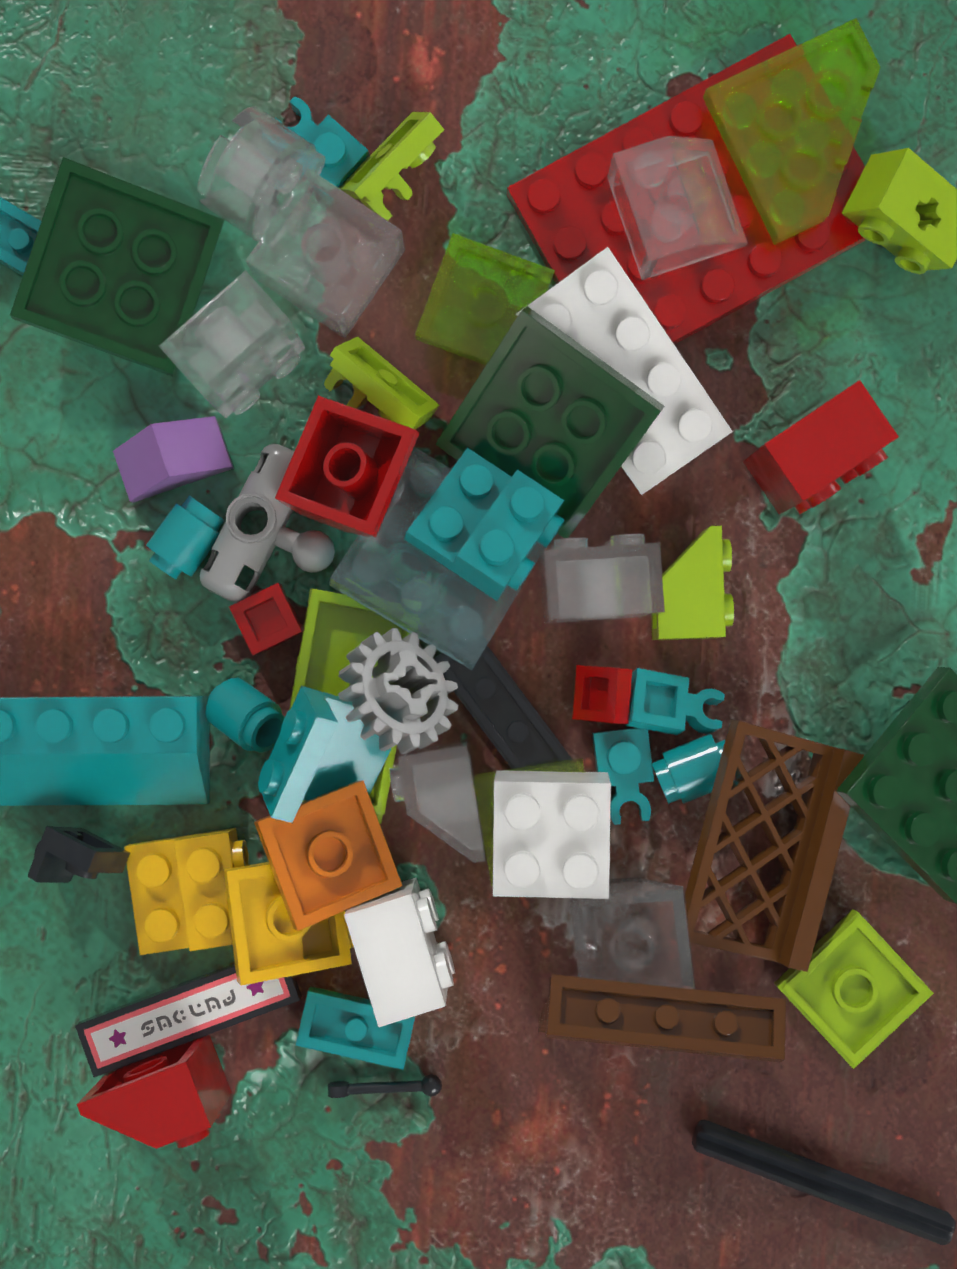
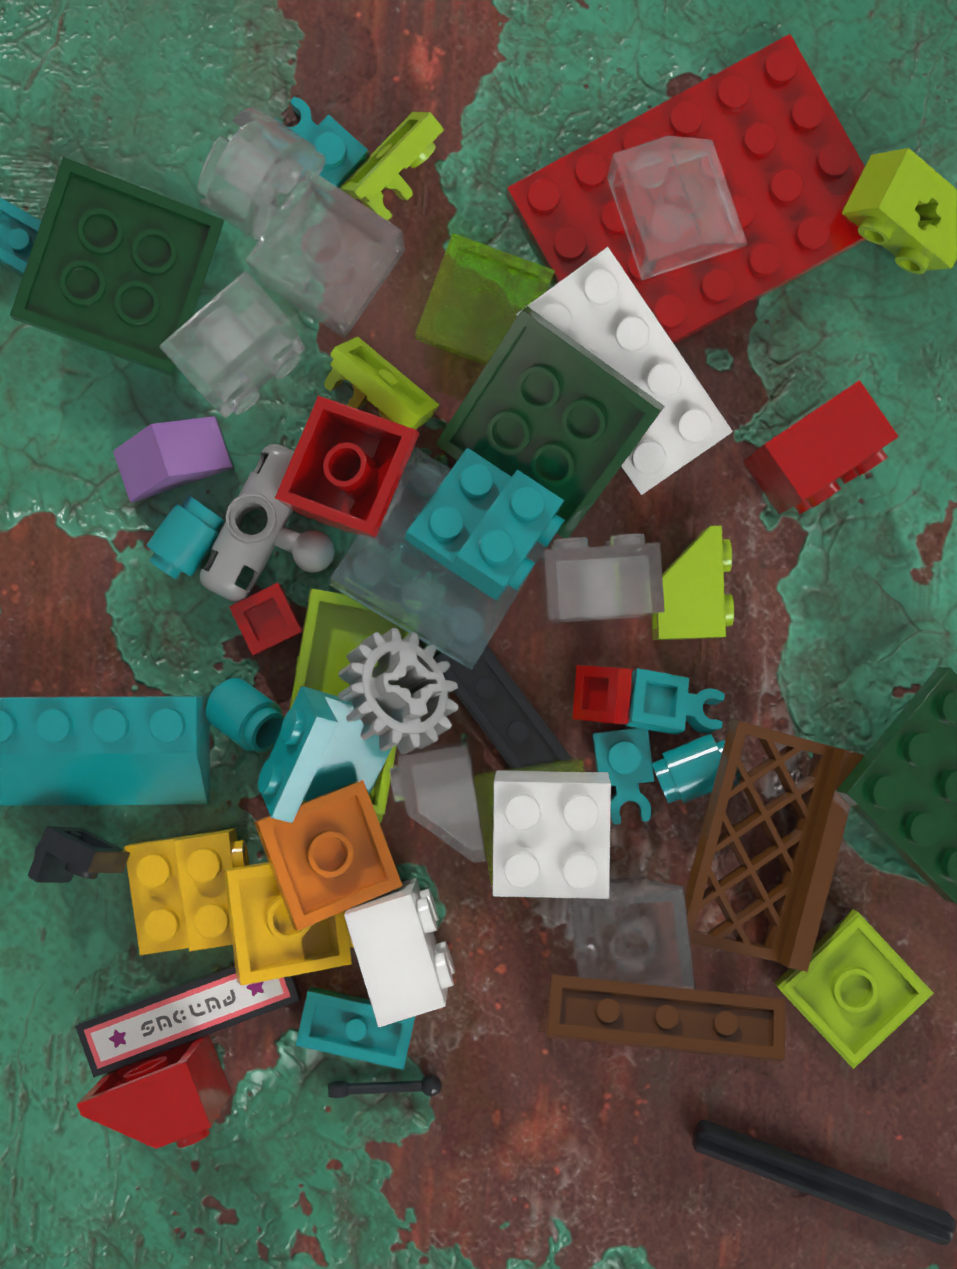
clear neon green plate [703,18,881,245] -> none

